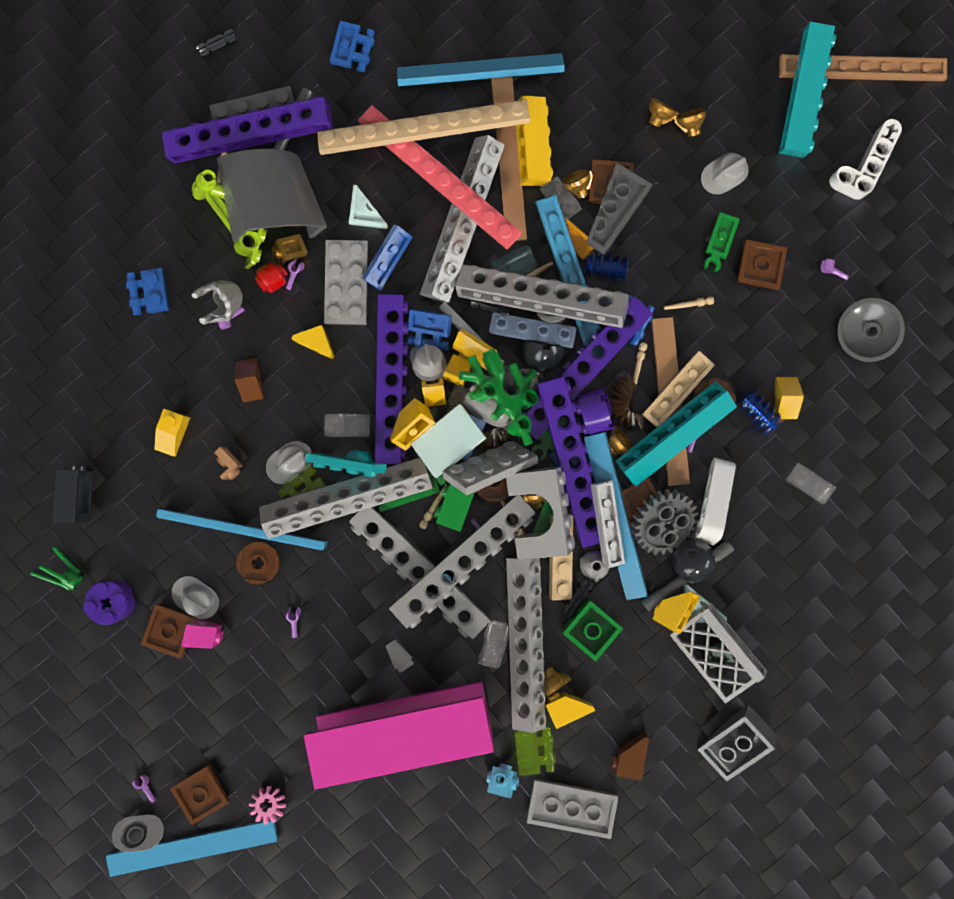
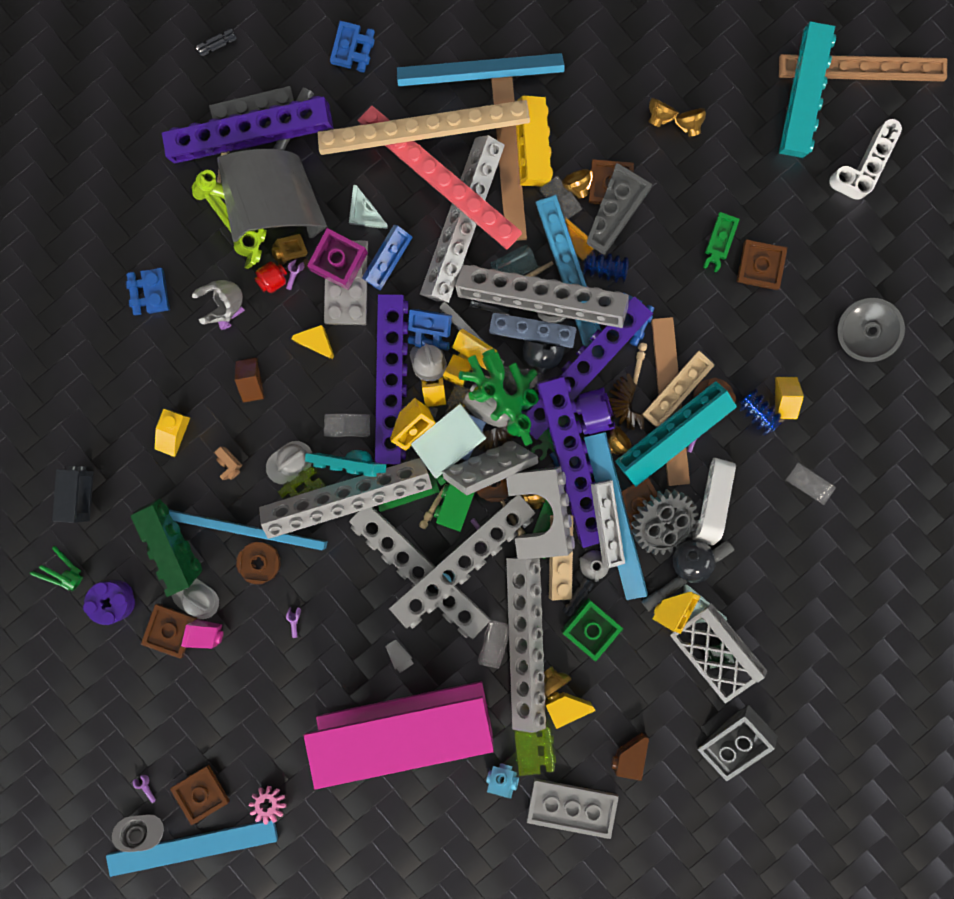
tan piece [664,296,714,310] -> none
light grey piece [701,153,748,194] -> none
medium lavender hand [821,259,849,280] -> none
none -> dark green wedge [130,498,203,597]
none -> magenta brick [307,228,368,290]

